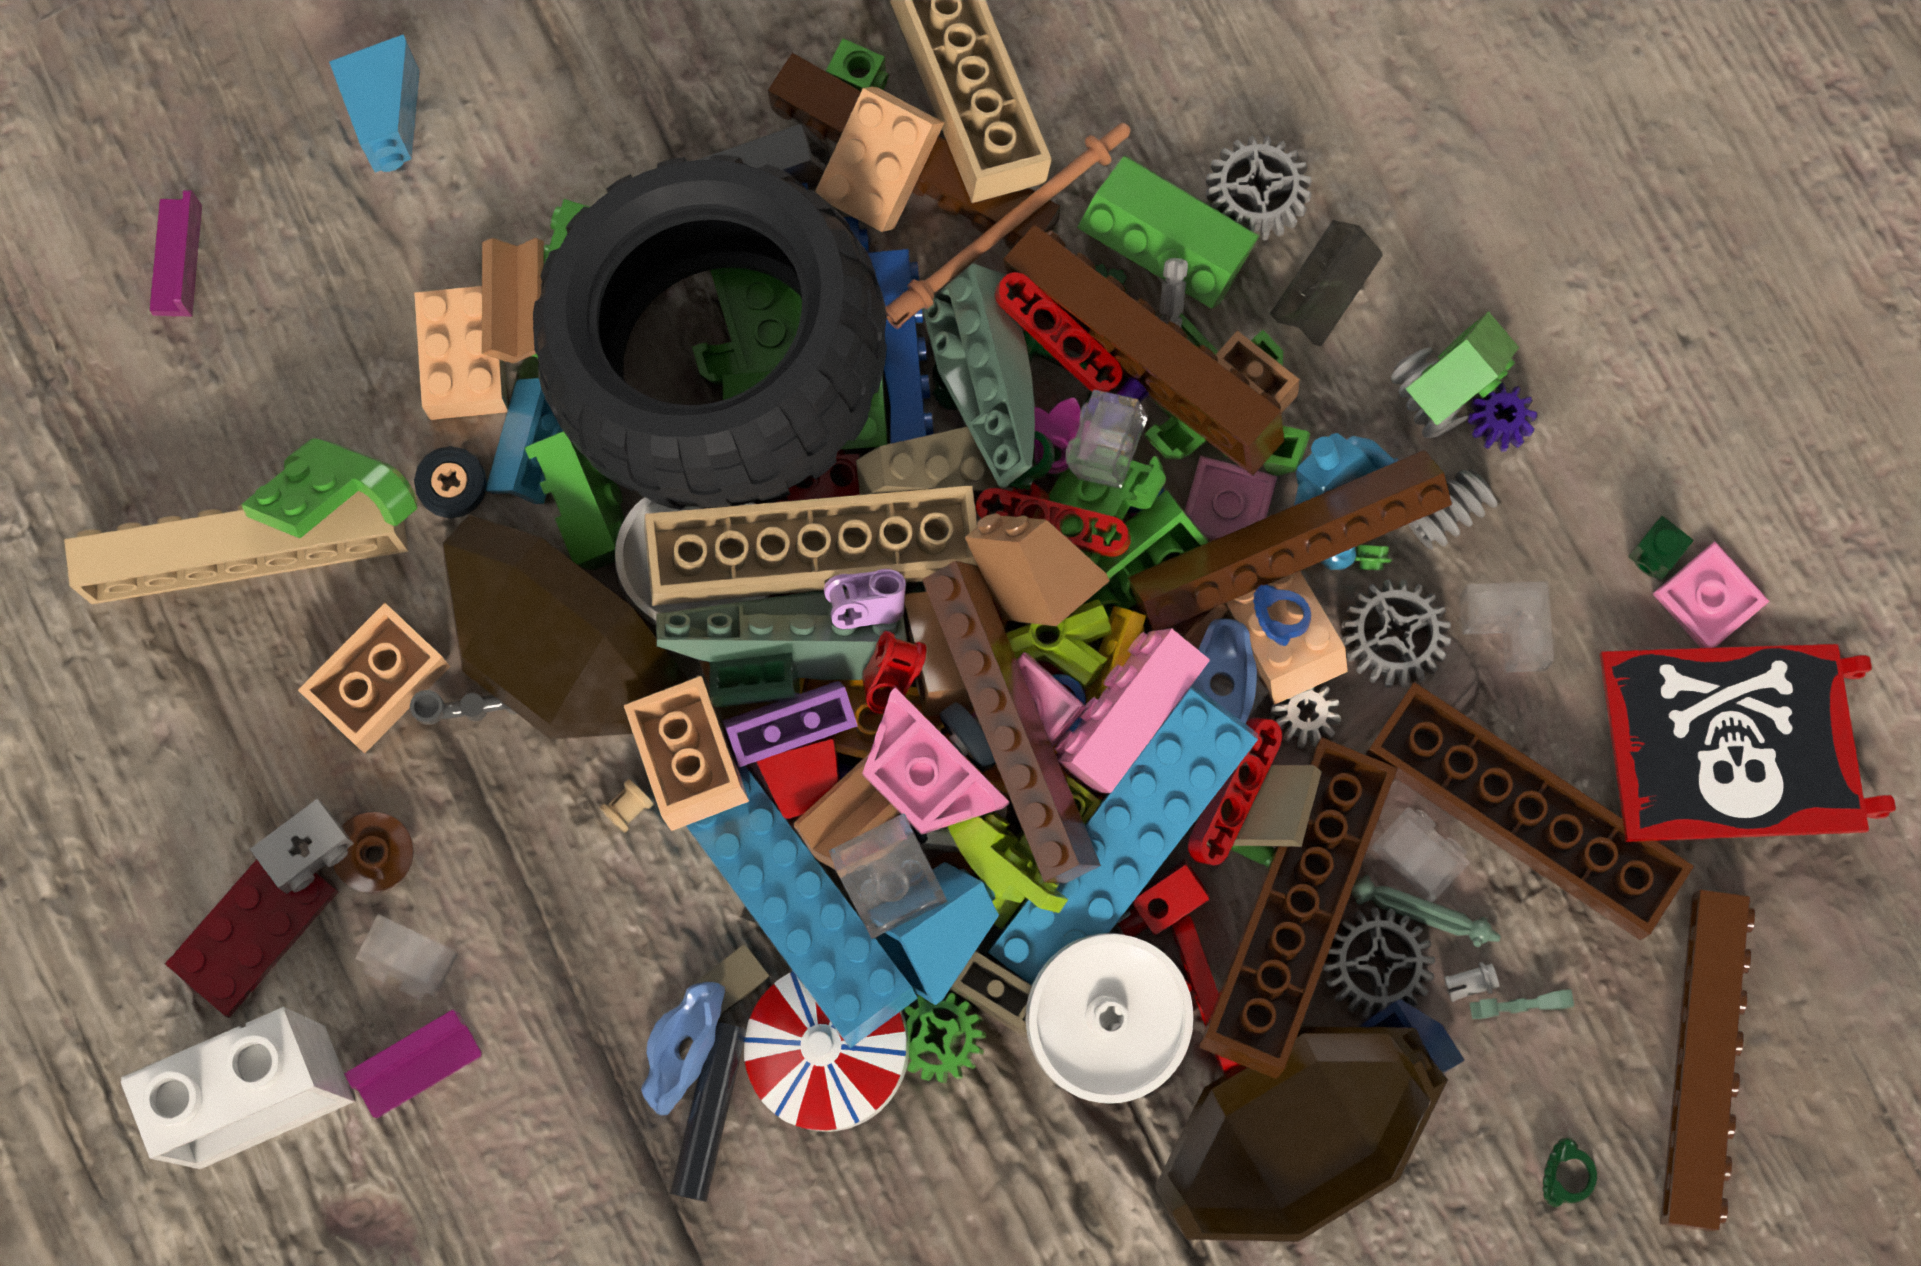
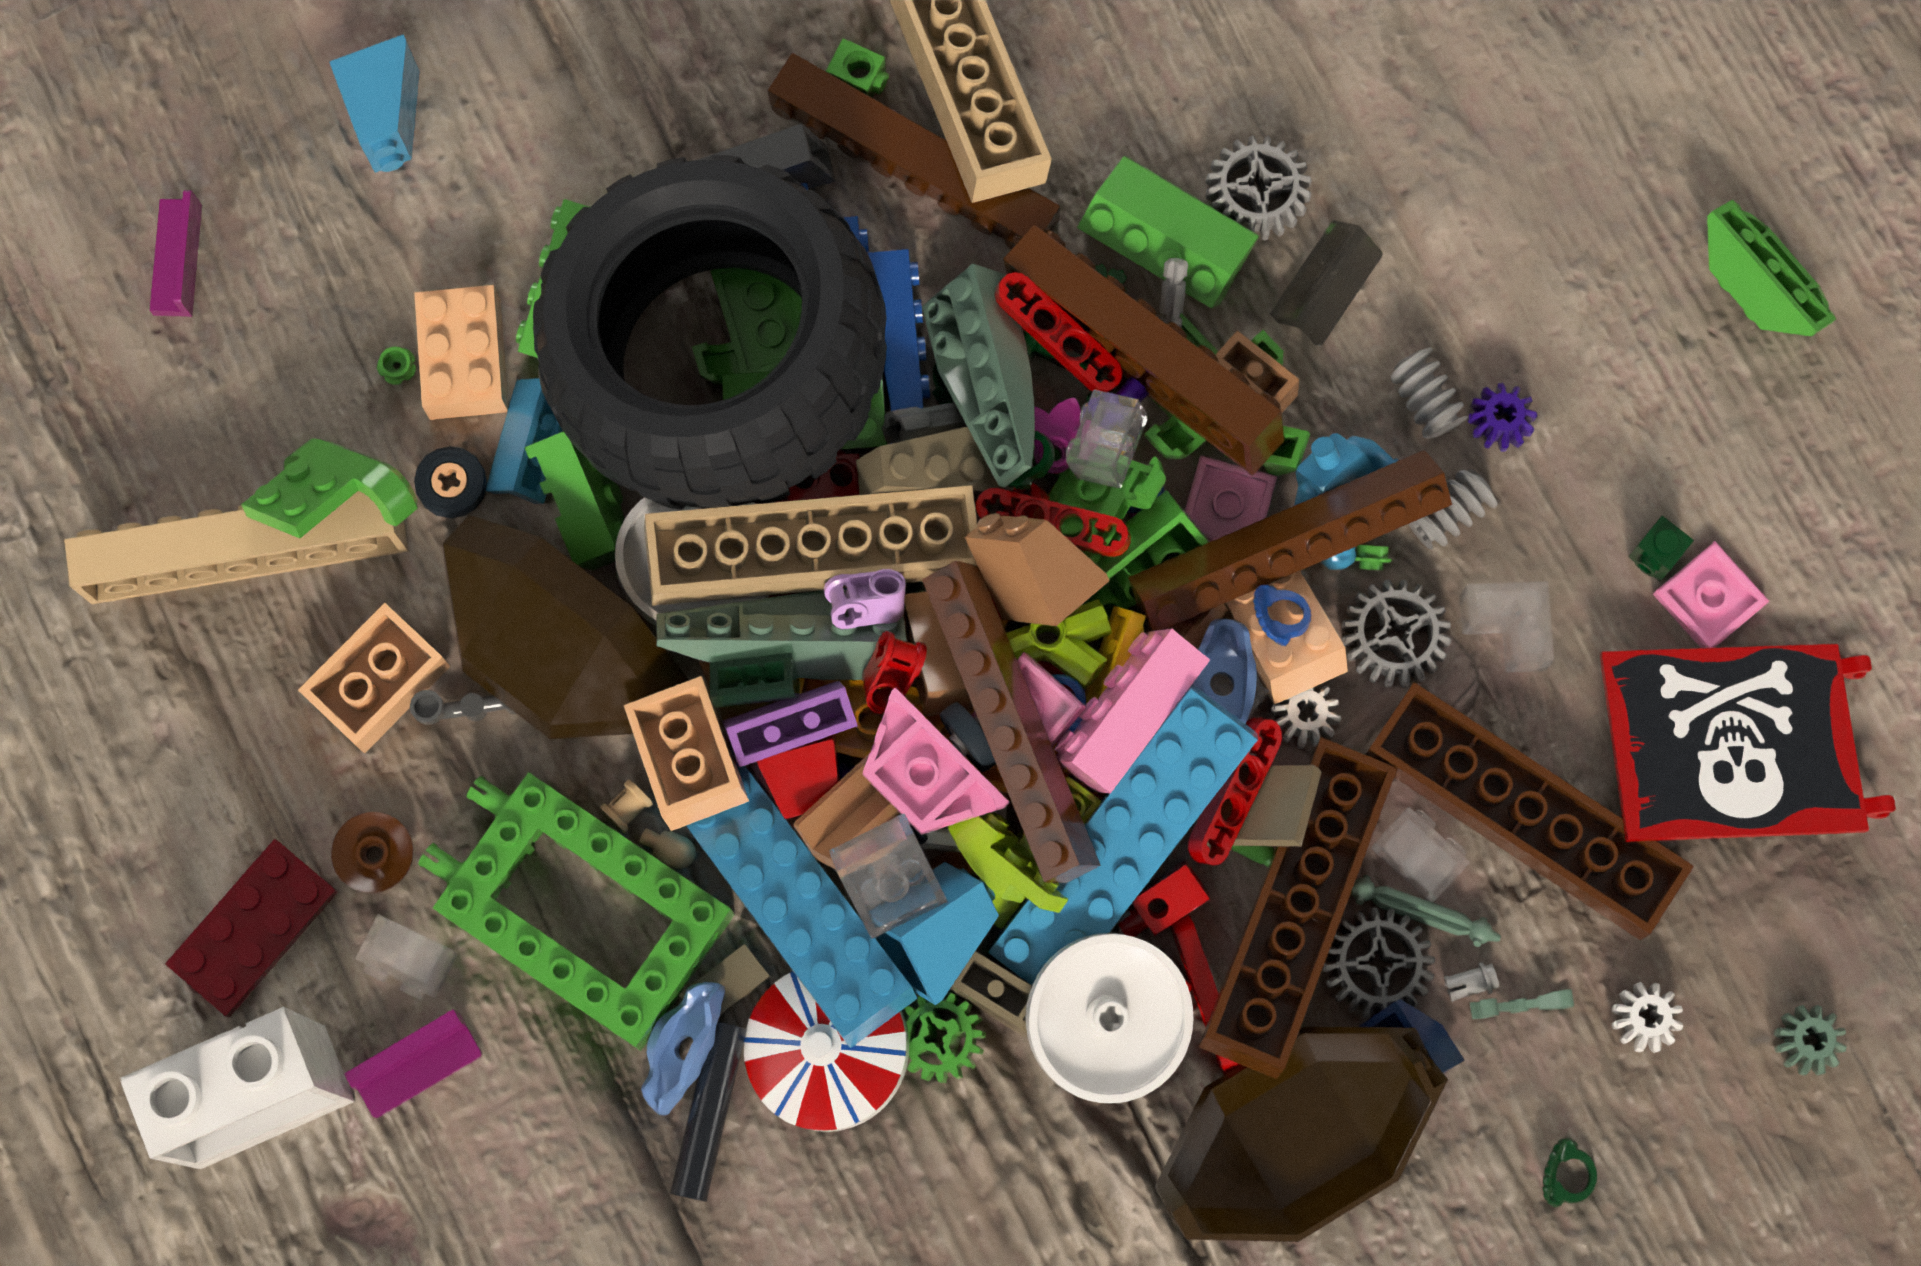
light grey brick [250,799,354,893] -> none
medium nougat panel [482,238,544,363] -> none
light nougat brick [815,87,945,232] -> none
nougat bar [885,123,1131,329] -> none
wedge [1406,311,1519,425] -> none
reddish brown brick [1660,889,1755,1232] -> none
none -> bright green plate [377,347,416,385]
none -> bright green brick [418,772,735,1051]
none -> tan cylinder [640,828,696,869]
none -> dark grey axle [882,401,967,443]
none -> white gear [1611,982,1683,1053]
none -> bright green wedge [1707,200,1836,337]
none -> sand green gear [1774,1005,1847,1076]

